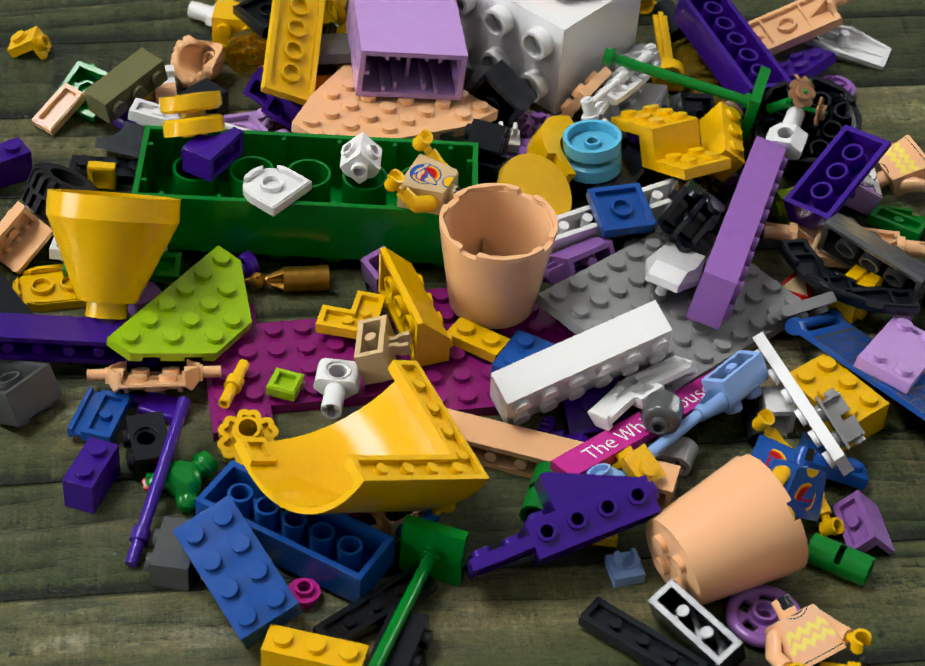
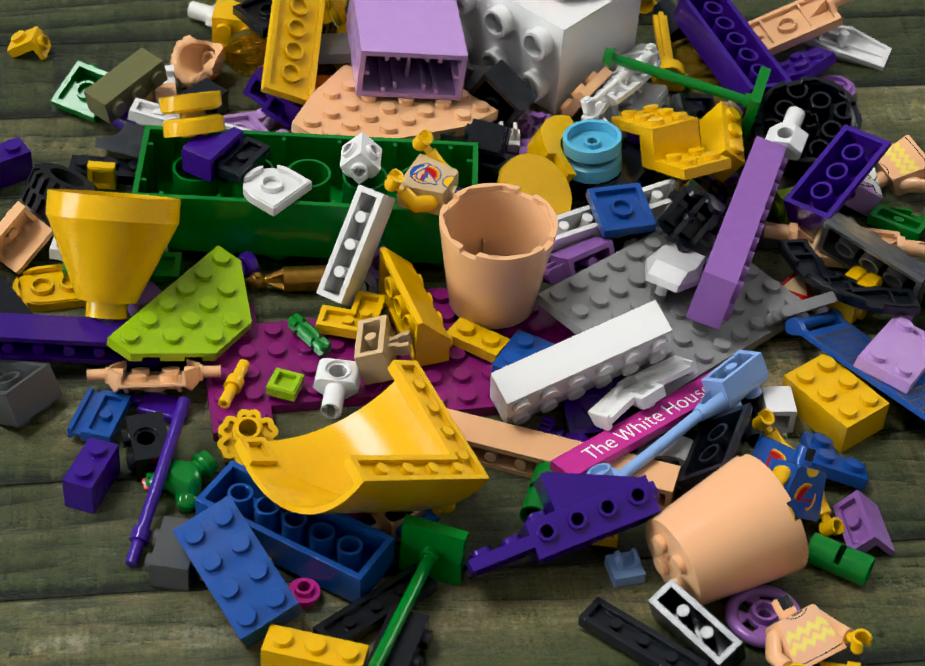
light nougat tile [31,82,86,136] -> none
yellow bracket [611,443,666,483] -> none
dark grey head [641,390,684,436] -> none
white plate [752,332,854,476] -> none
medium nougat plant [766,73,828,126] -> none
light grey hinge [813,388,866,451] -> none
none -> black plate [215,136,271,185]
none -> green axle [288,313,332,357]
none -> white brick [316,185,396,306]
none -> black slope [677,403,753,493]

